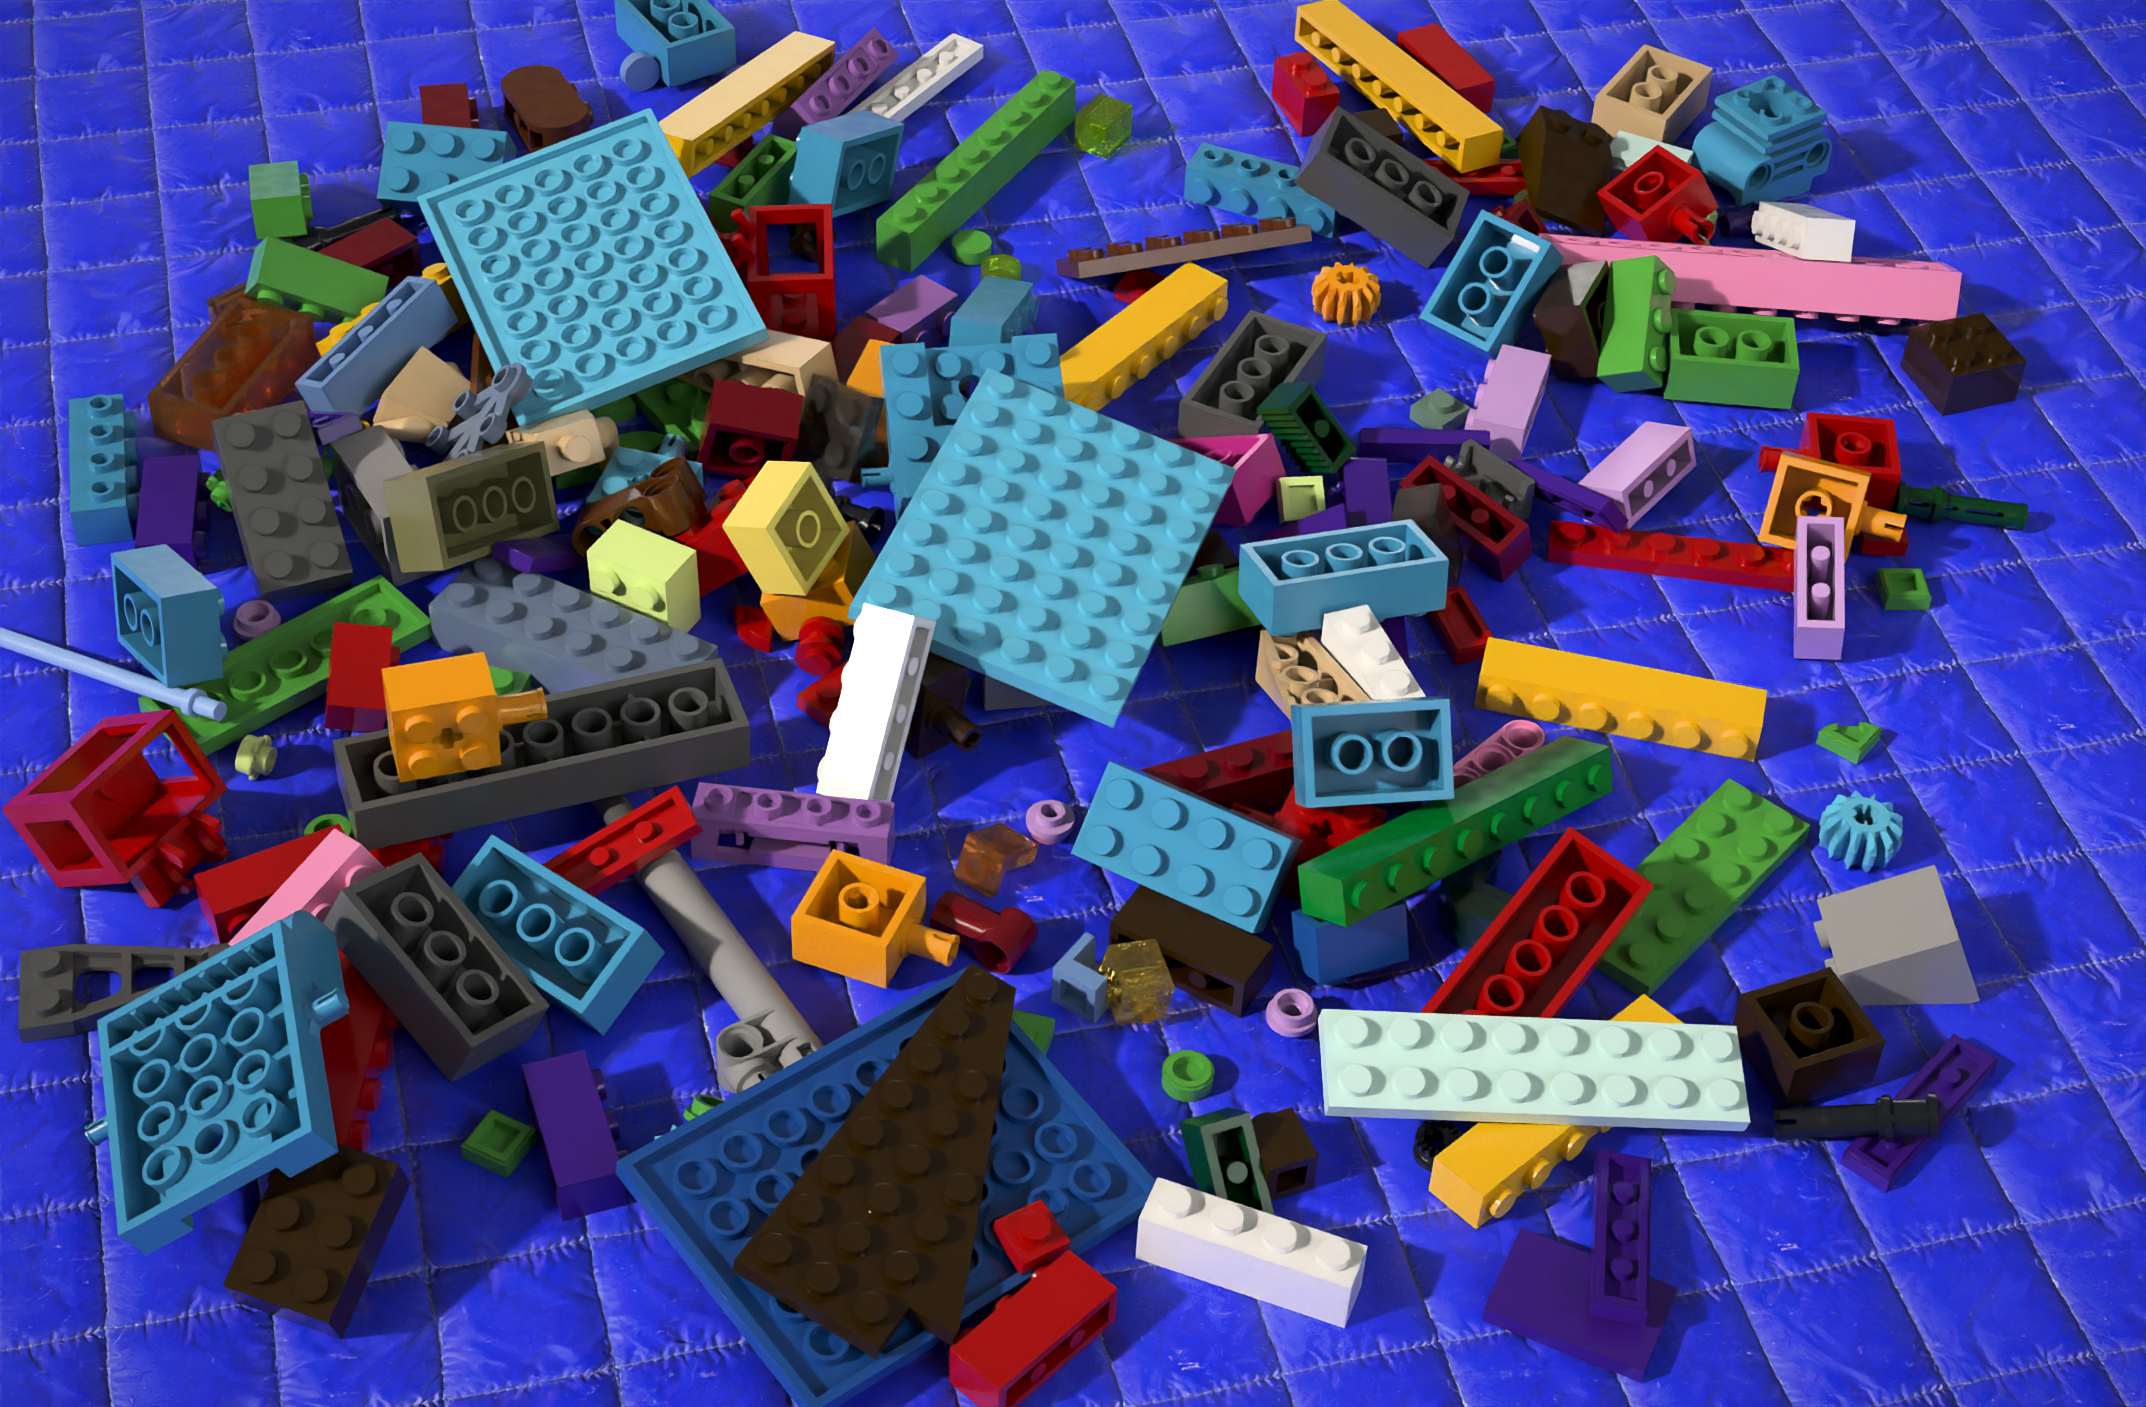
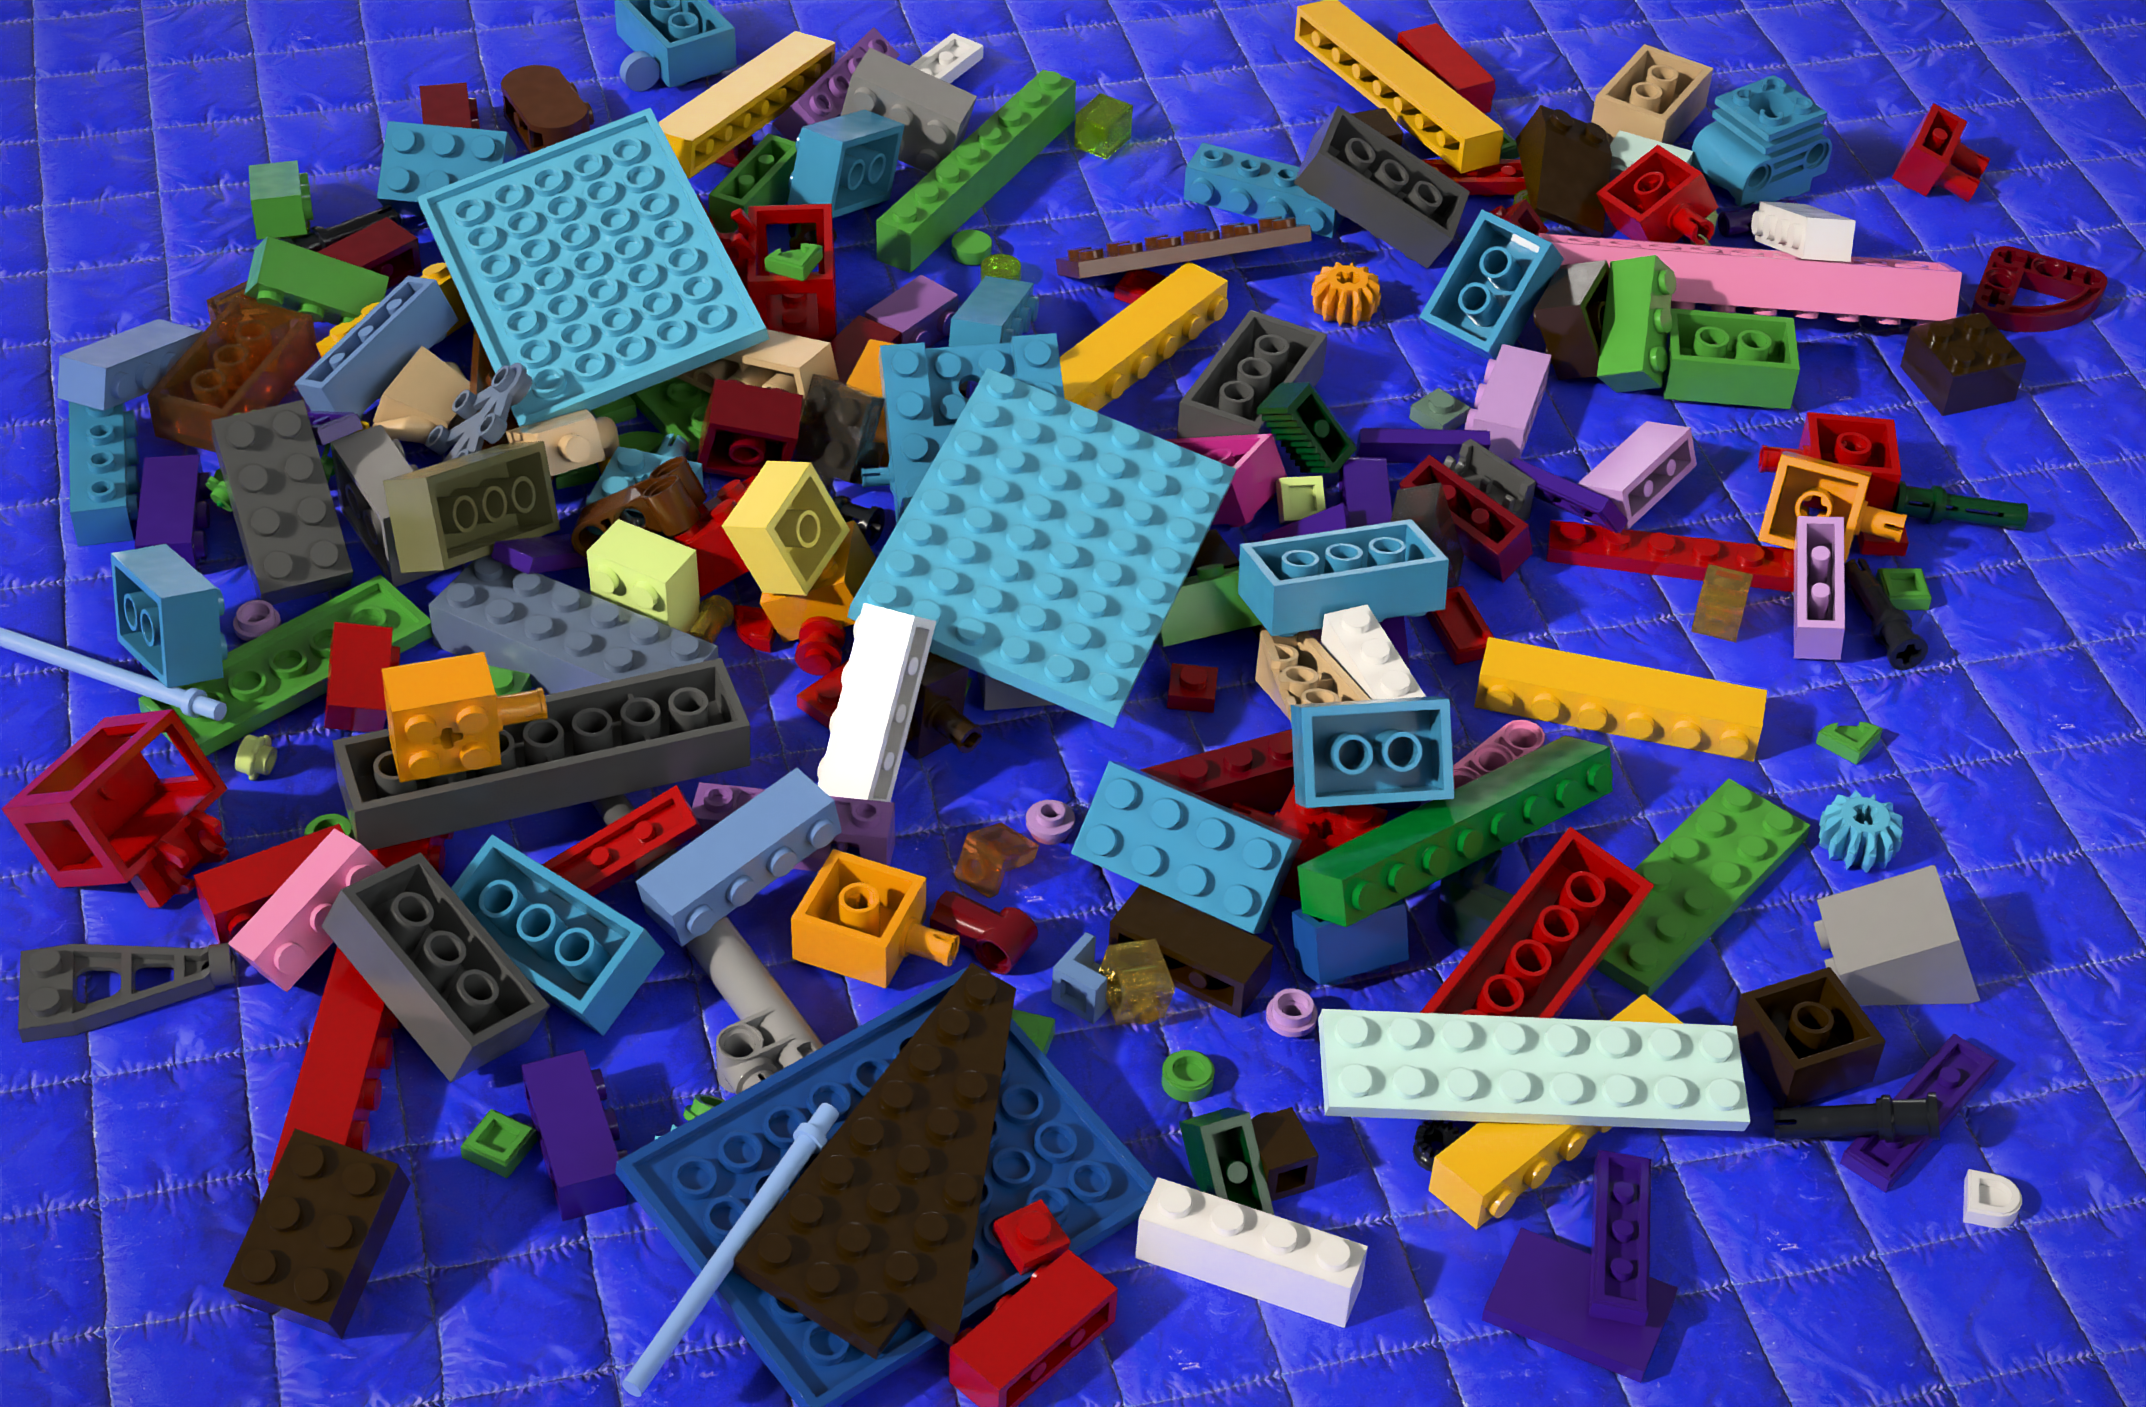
dark azure piece [84,910,350,1256] -> none
red brick [1271,52,1340,137] -> none
none -> medium blue brick [57,319,205,411]
none -> light blue bar [622,1103,839,1397]
none -> medium blue brick [636,767,842,947]
none -> clear yellow pin [687,595,734,644]
none -> bright green tile [765,243,823,281]
none -> light grey brick [841,48,977,173]
none -> red plate [1167,663,1218,713]
none -> clear yellow brick [1691,564,1753,642]
none -> black pin [1844,558,1928,670]
none -> red brick [1892,103,1990,202]
none -> white tile [1963,1169,2022,1228]
none -> dark red beam [1970,246,2108,332]

